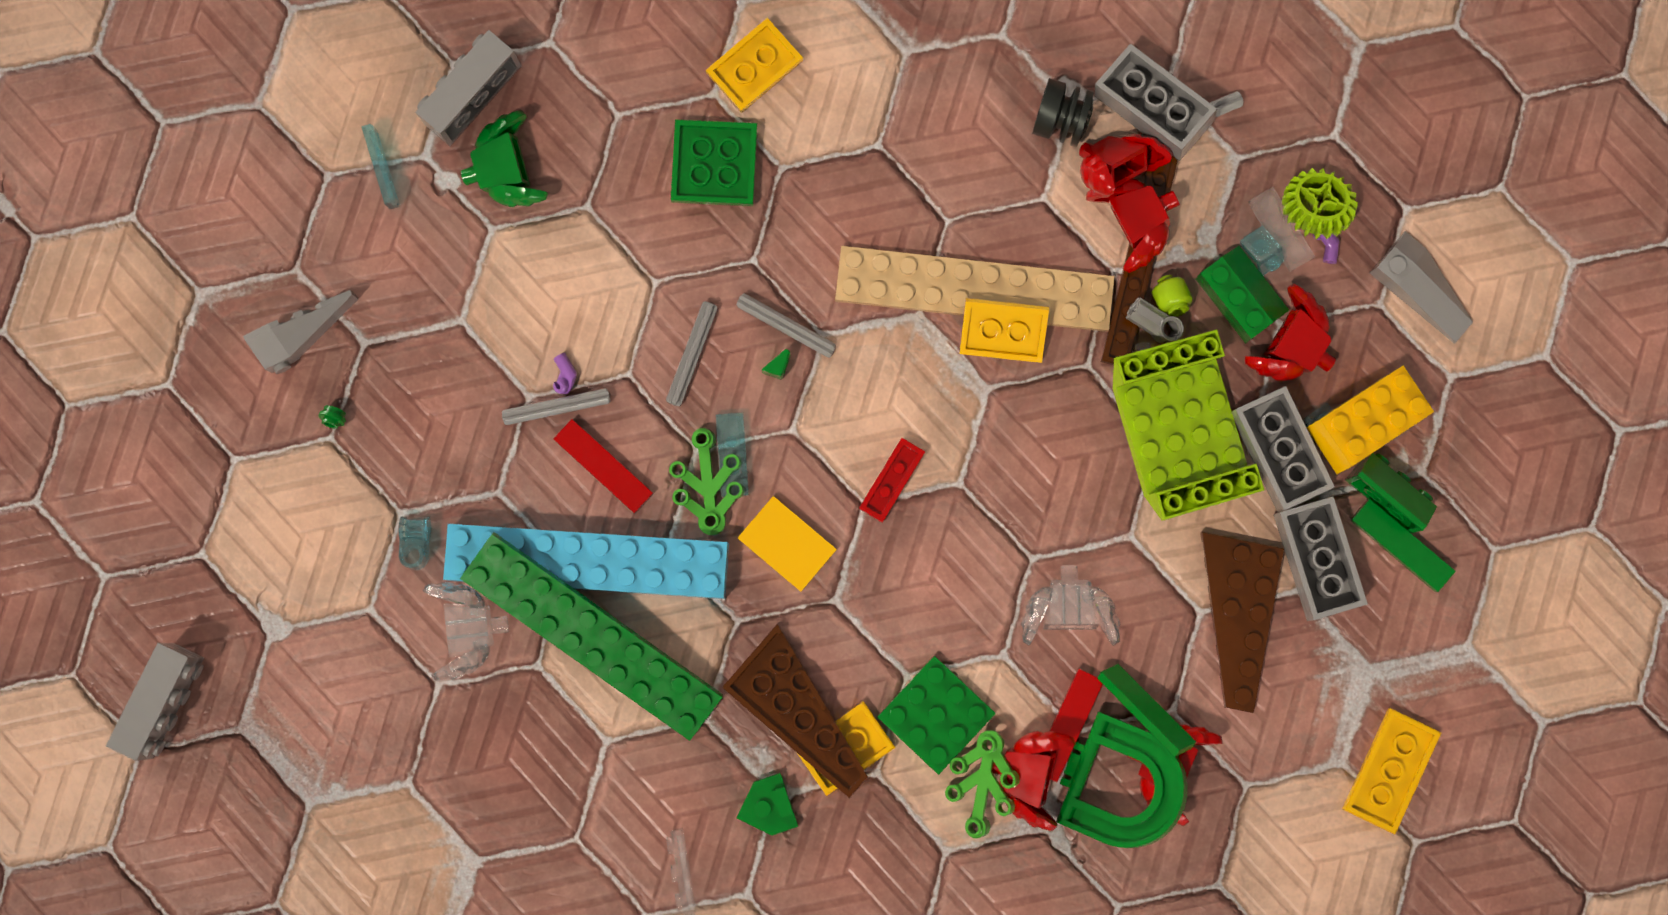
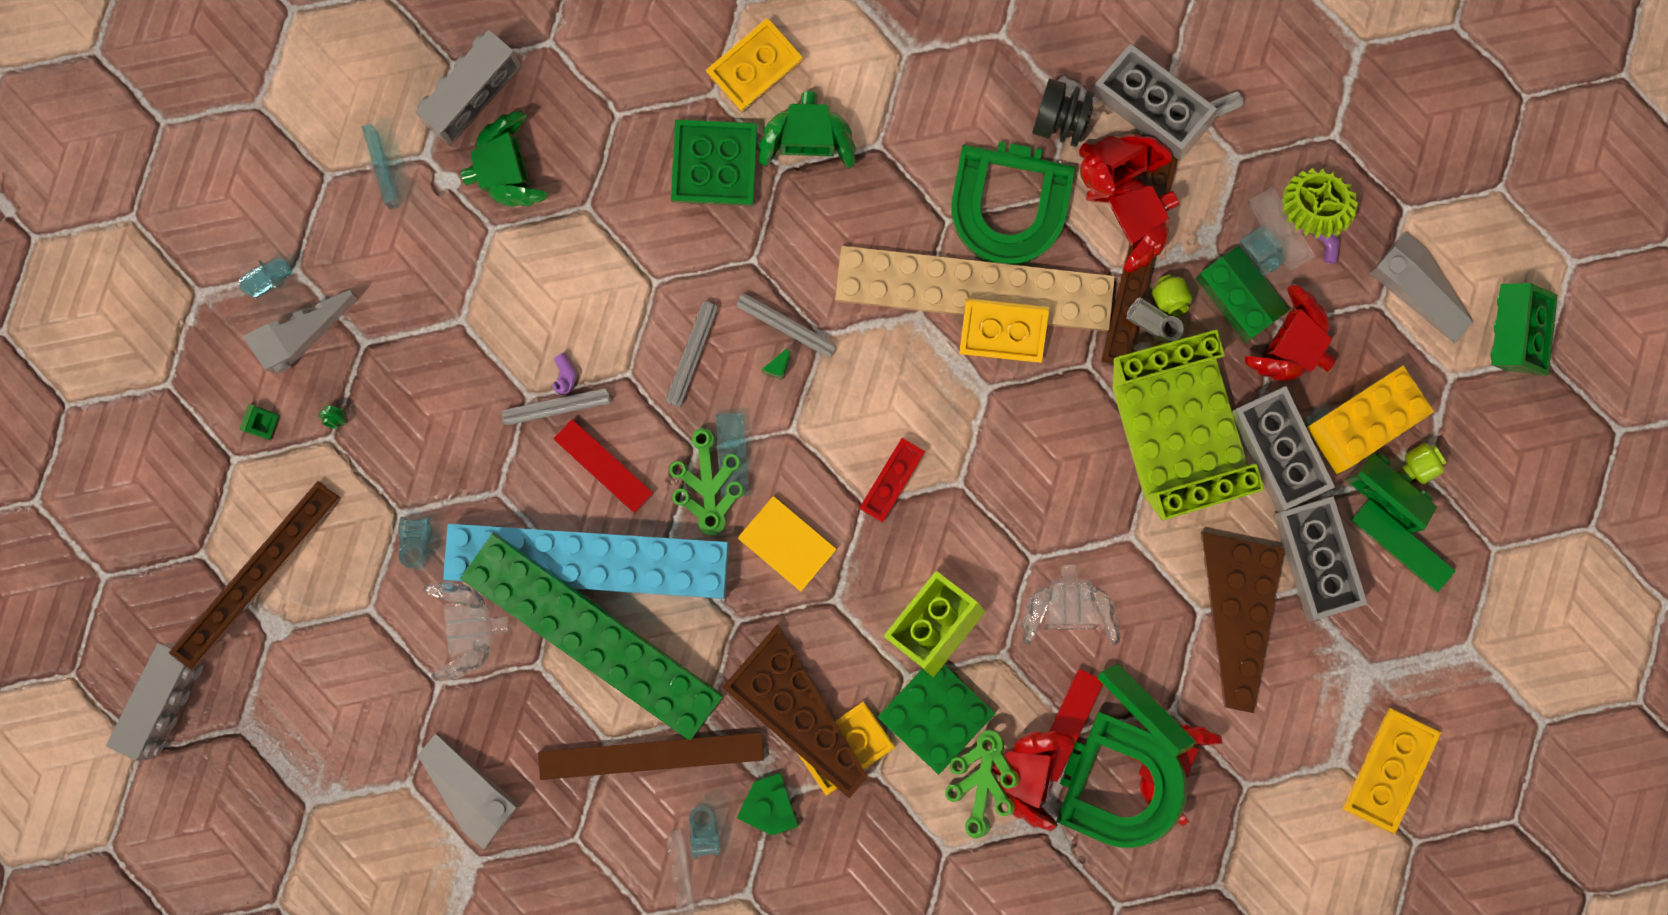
none -> reddish brown tile [169,481,340,671]
none -> clear light blue arm [239,258,292,298]
none -> green slope [240,404,279,440]
none -> light grey wedge [417,734,521,849]
none -> reddish brown tile [538,732,764,780]
none -> clear light blue piece [689,803,721,860]
none -> green torso [759,91,856,169]
none -> lime brick [883,571,986,678]
none -> green piece [951,141,1075,265]
none -> lime head [1402,443,1447,484]
none -> green slope [1490,283,1558,376]

